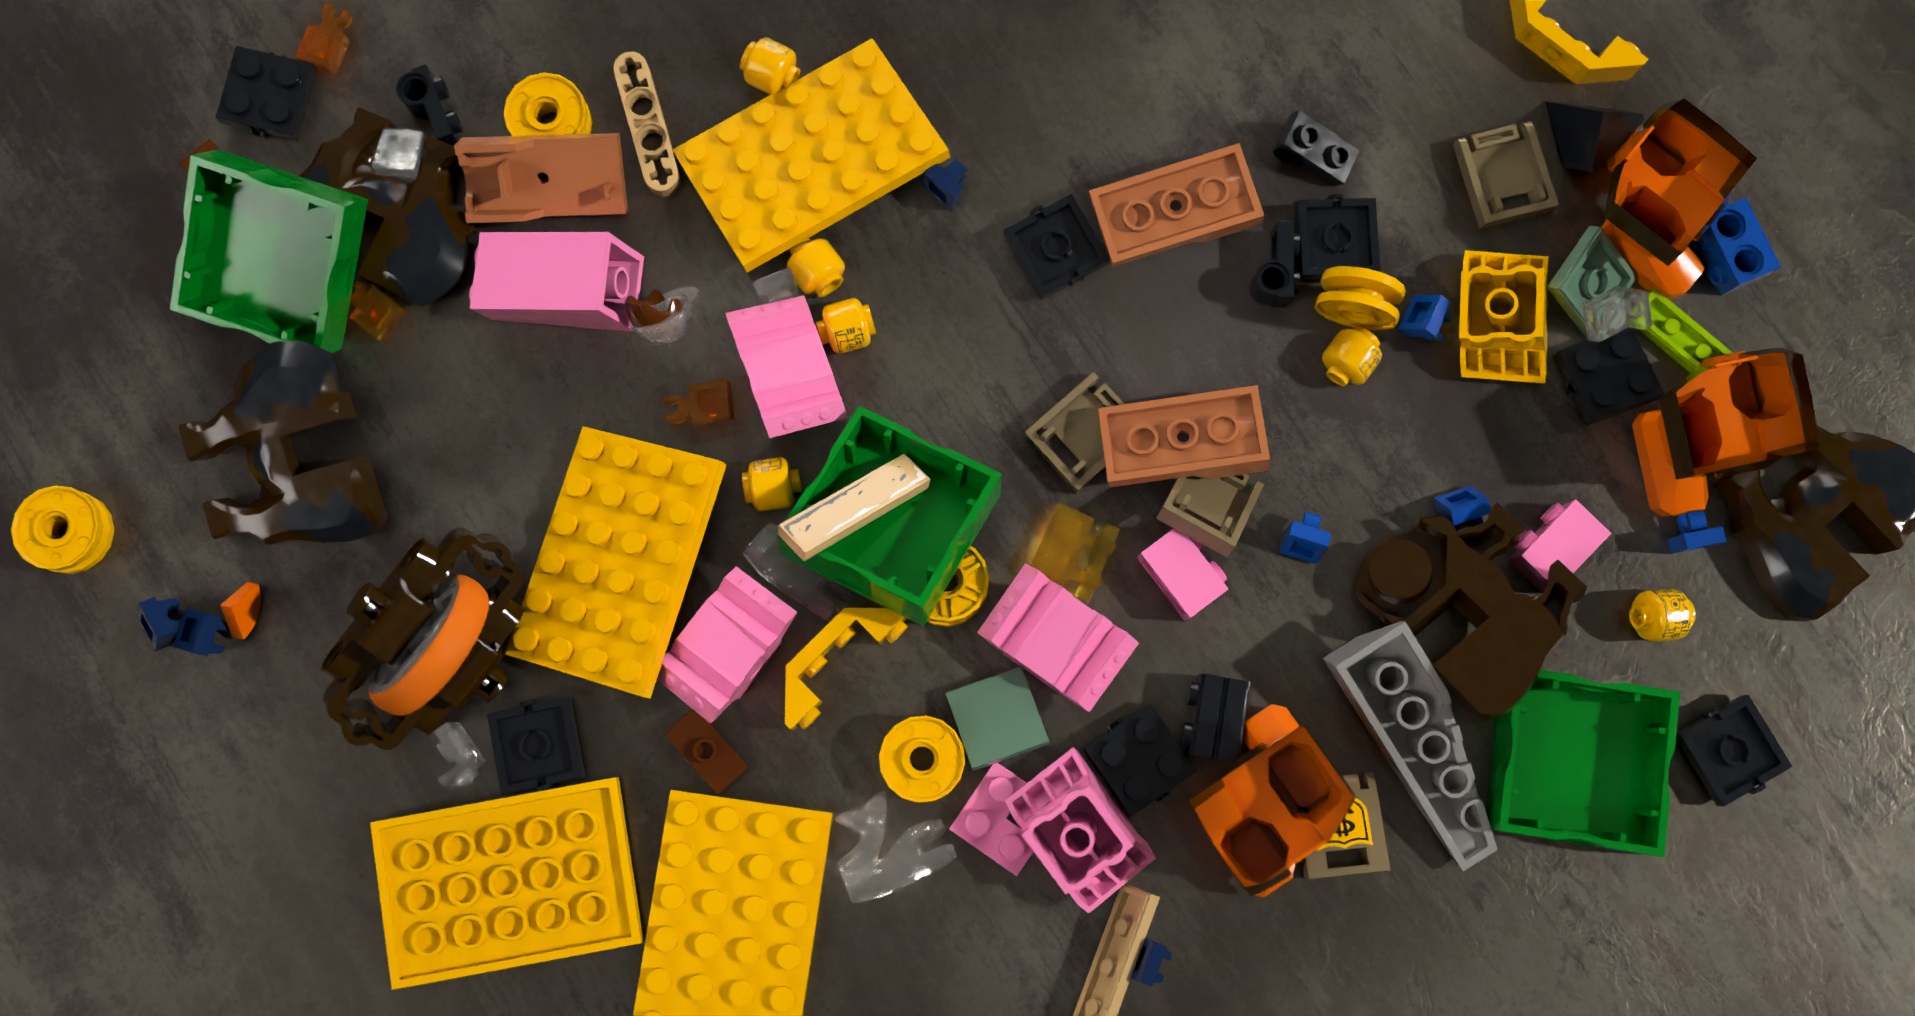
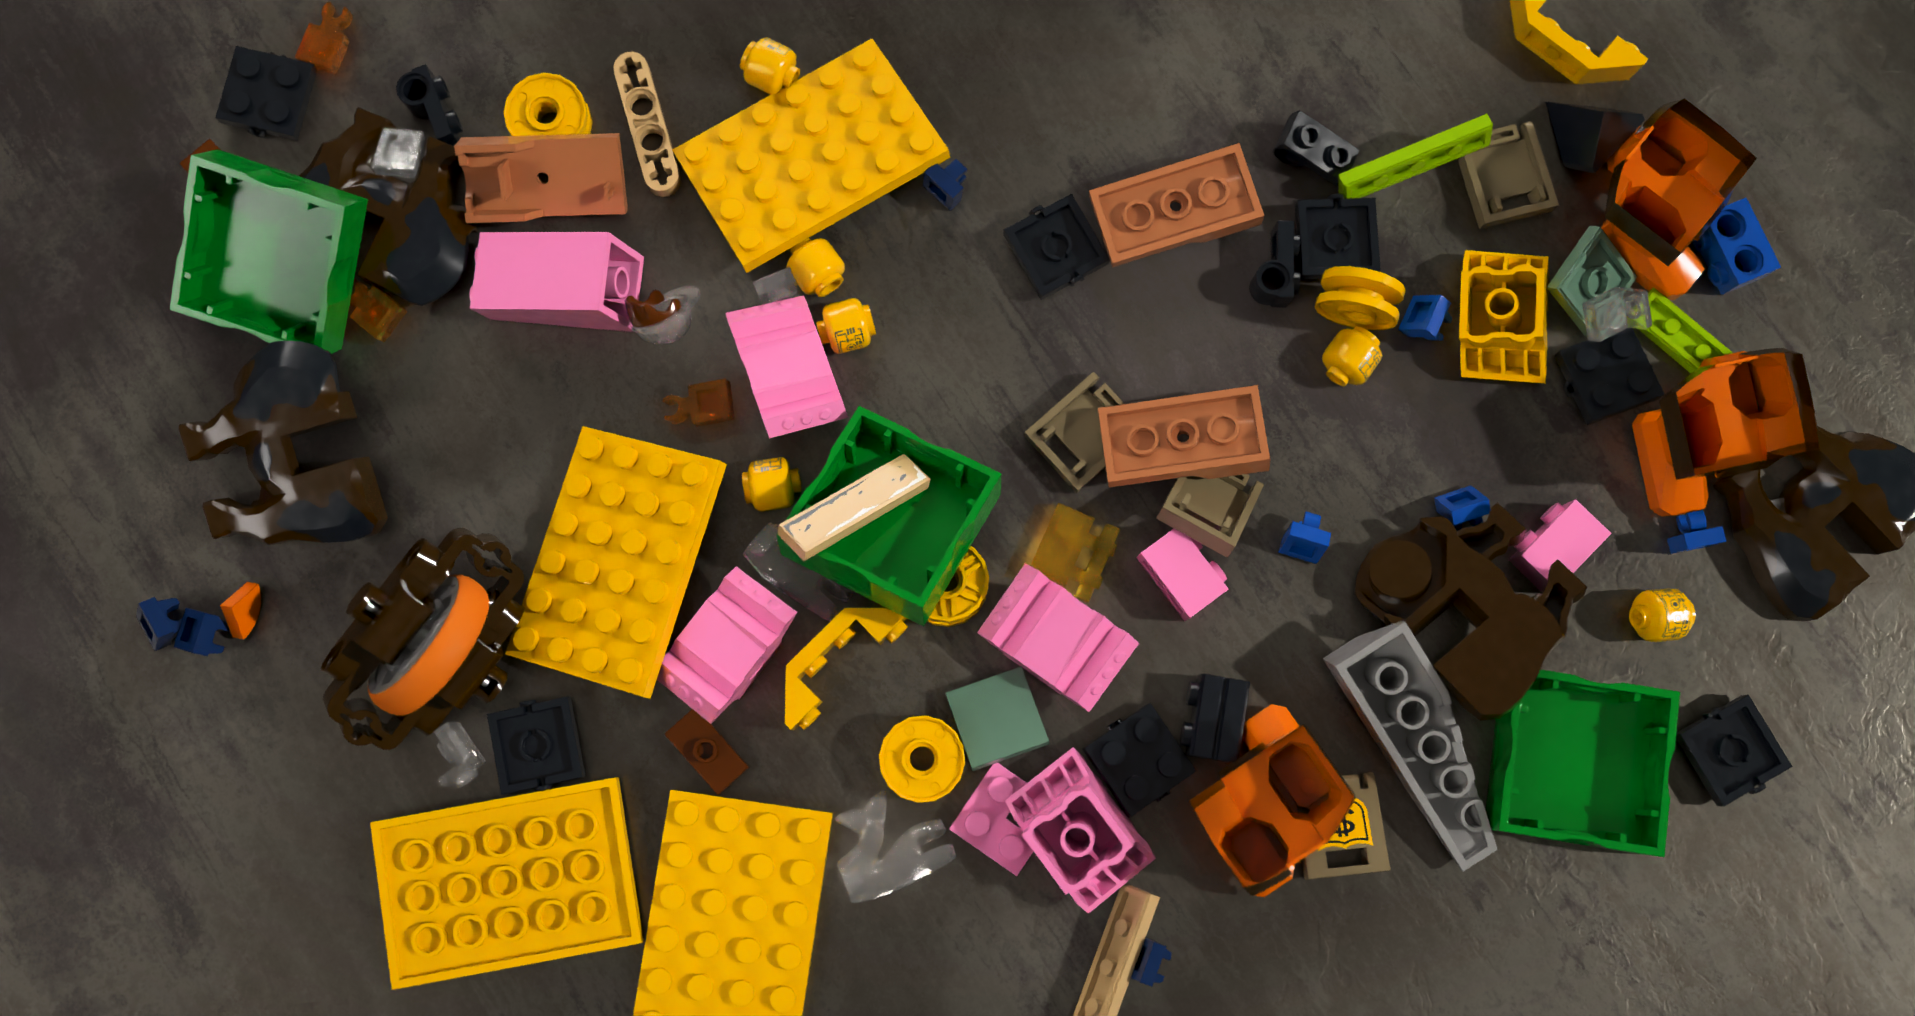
yellow wheel [11,485,115,574] -> none
none -> lime tile [1338,114,1493,199]

